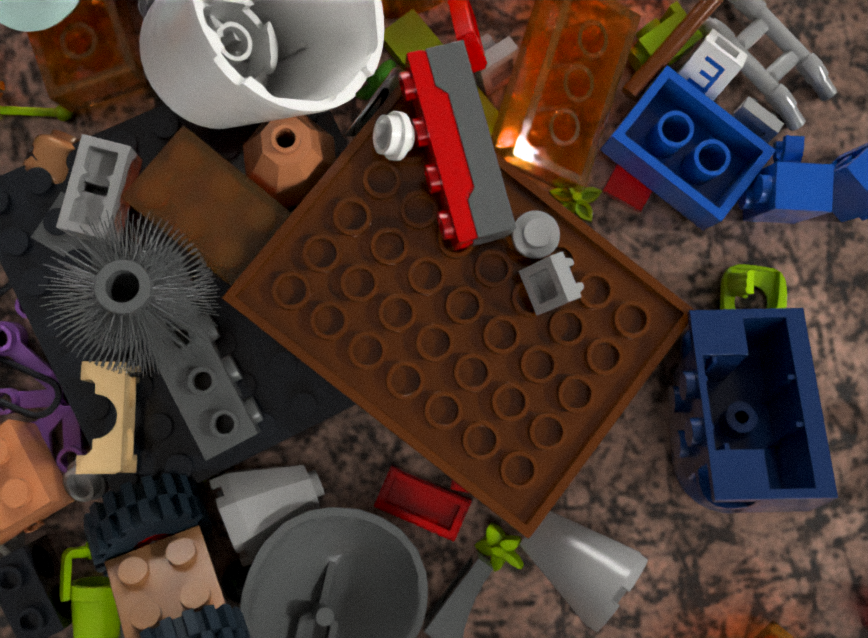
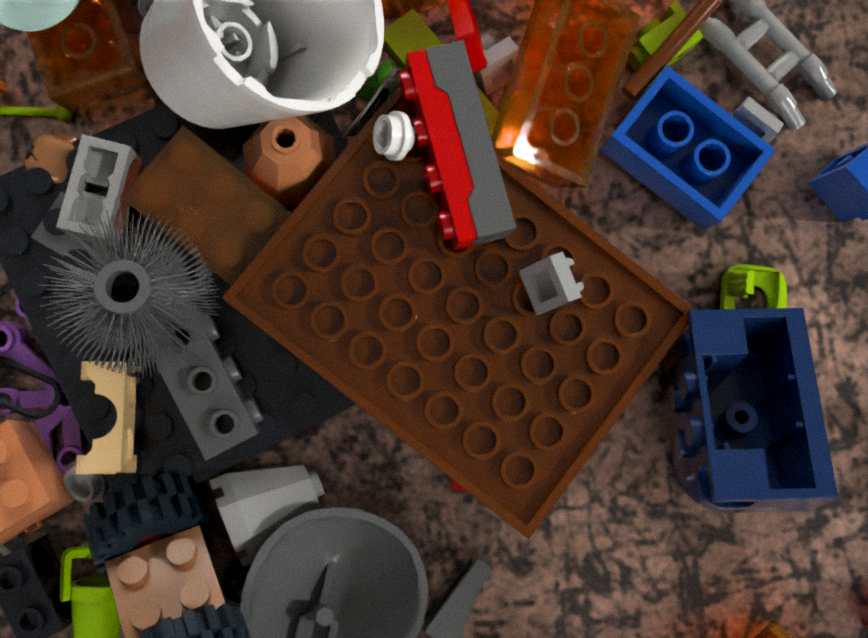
red tile [374,464,472,542] -> none
lime plant [474,522,524,572] -> none
light grey plate [511,210,560,259] -> none
light grey cone [518,511,648,632] -> none
lime plant [549,172,602,223] -> none
red tile [602,163,652,213] -> none
white brick [677,28,748,101] -> none
blue brick [738,135,834,224] -> none

